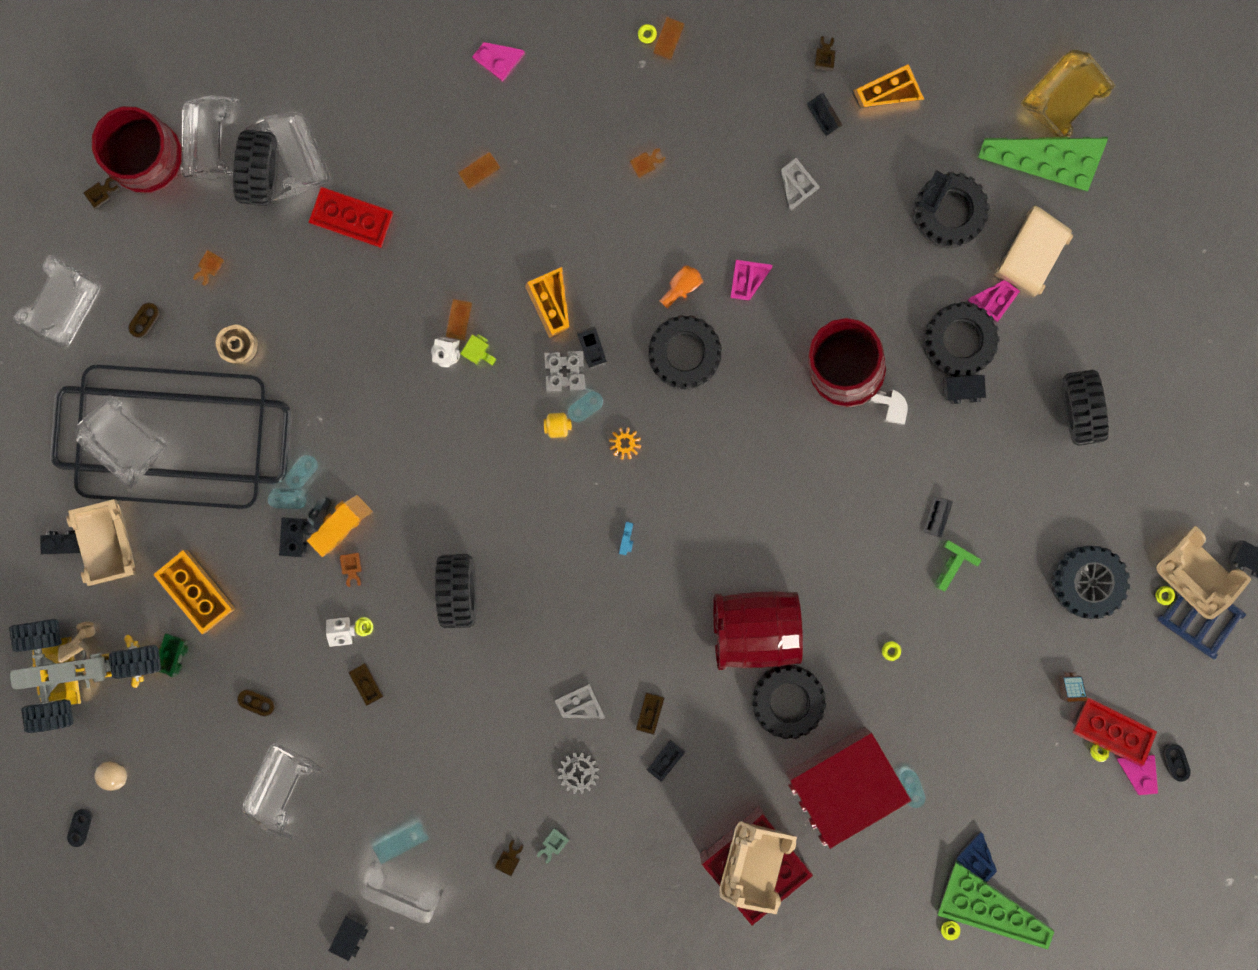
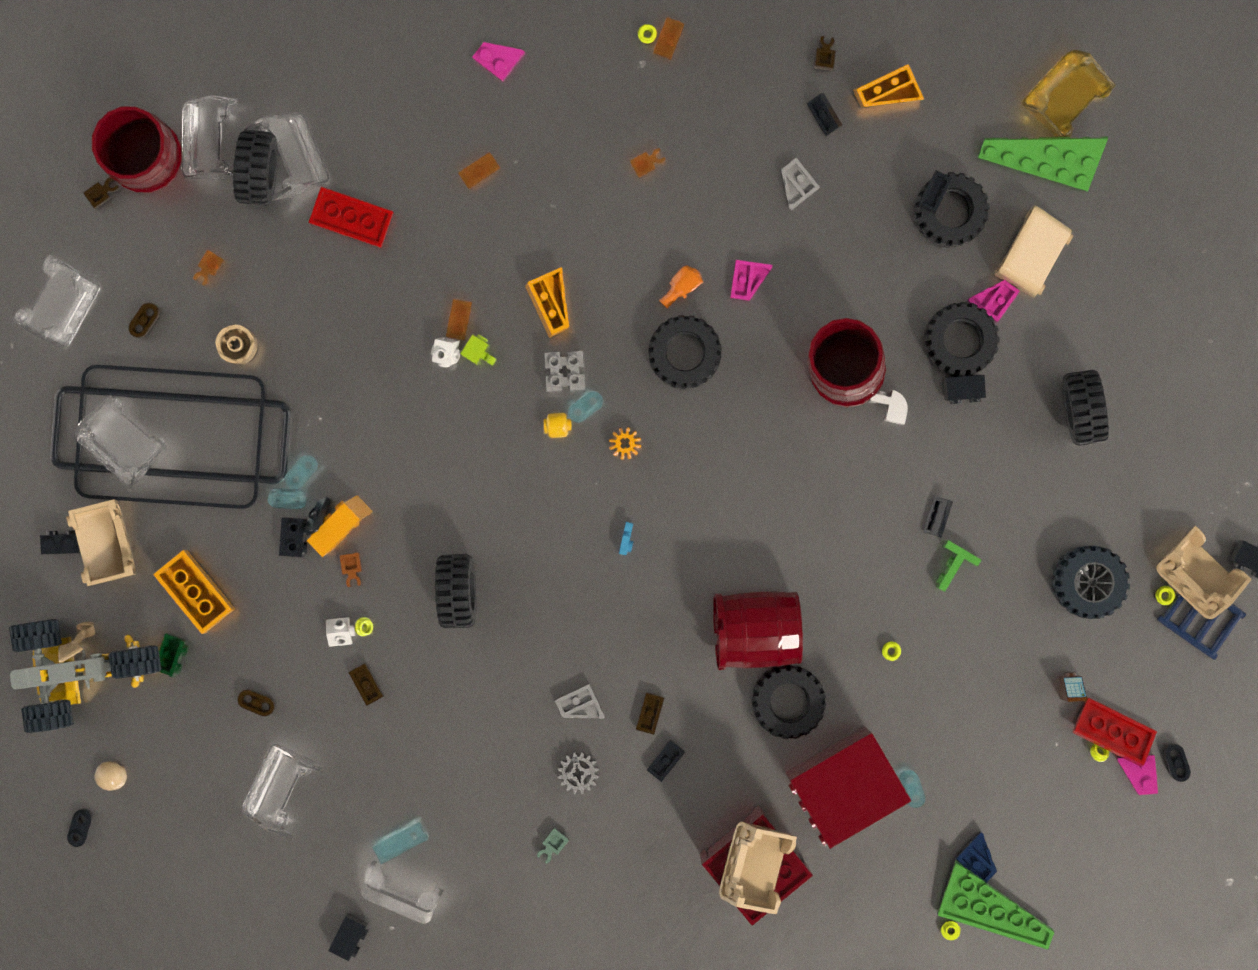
dark brown plate [494,840,524,876] -> none
black brick [577,326,607,368] -> none

